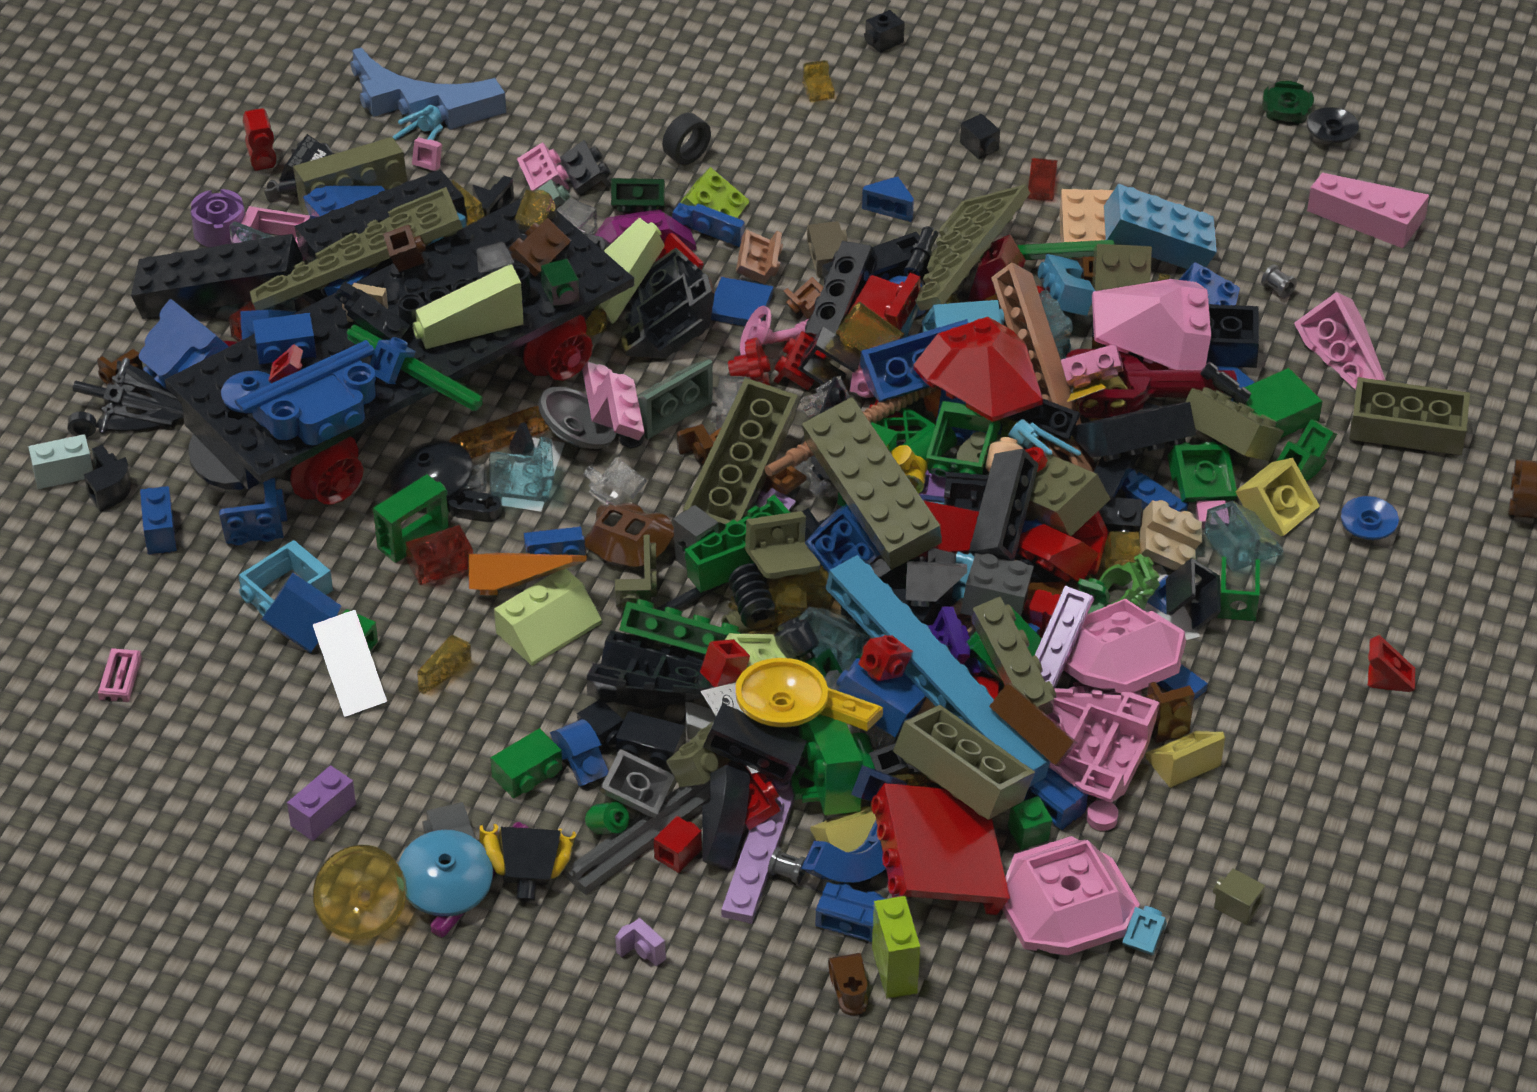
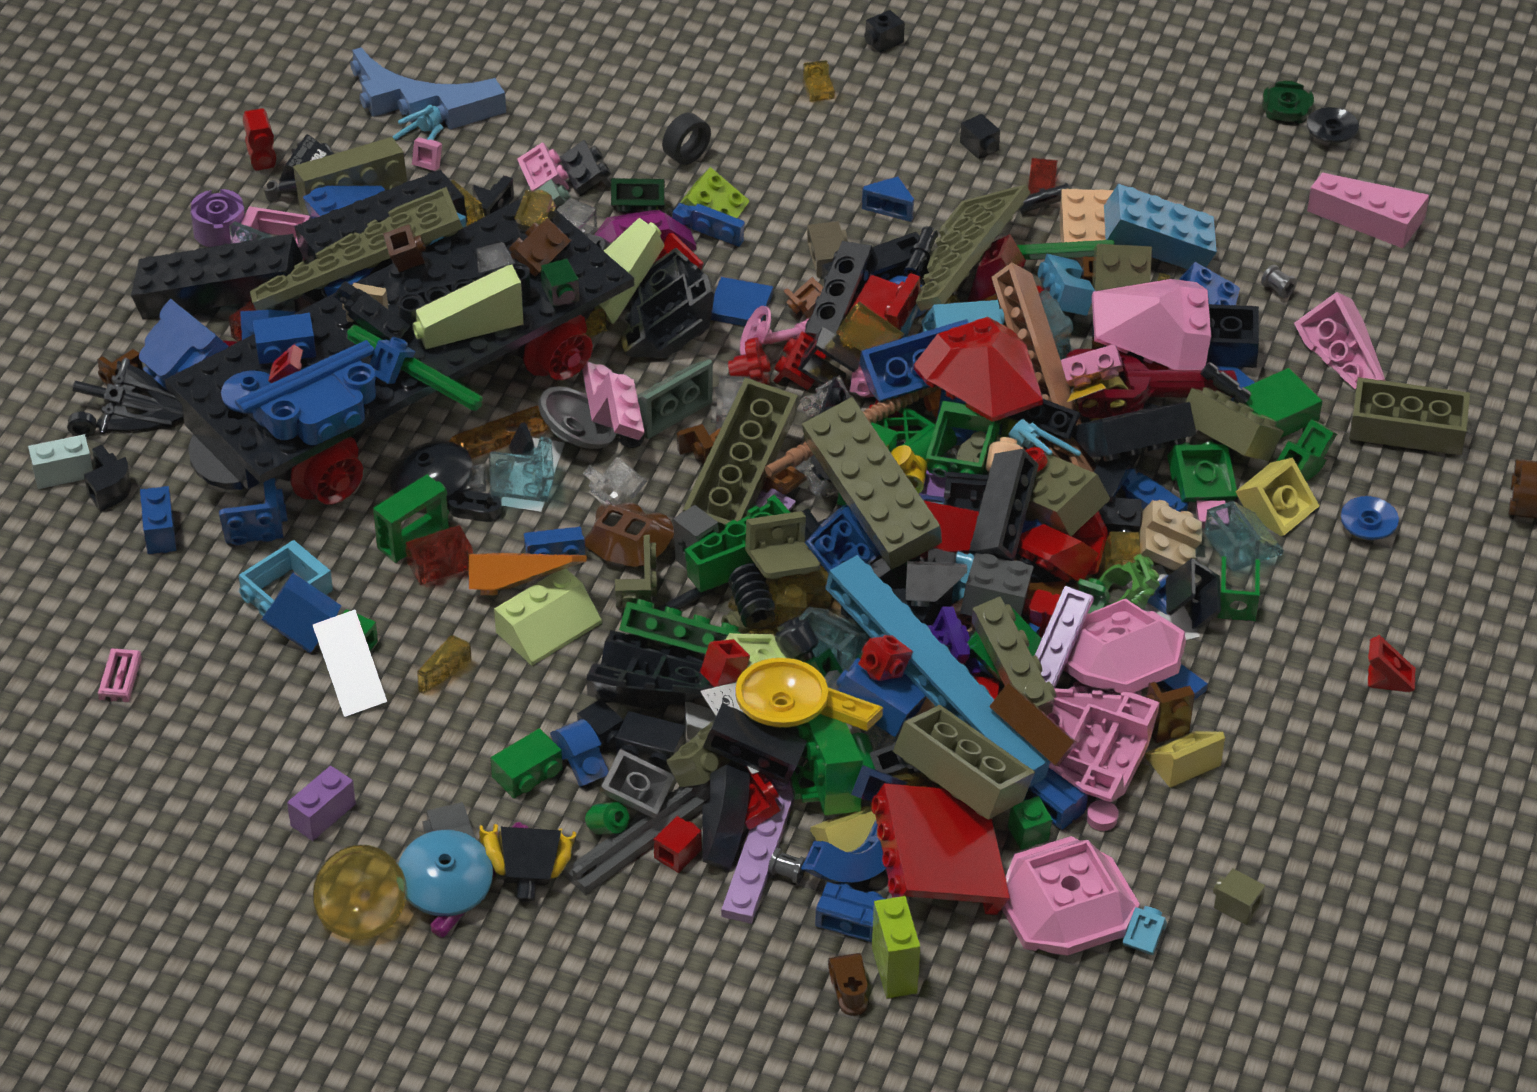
lavender bracket [615,918,666,966] -> none
nougat bracket [736,229,783,285] -> none
none -> black pin [1019,183,1070,214]

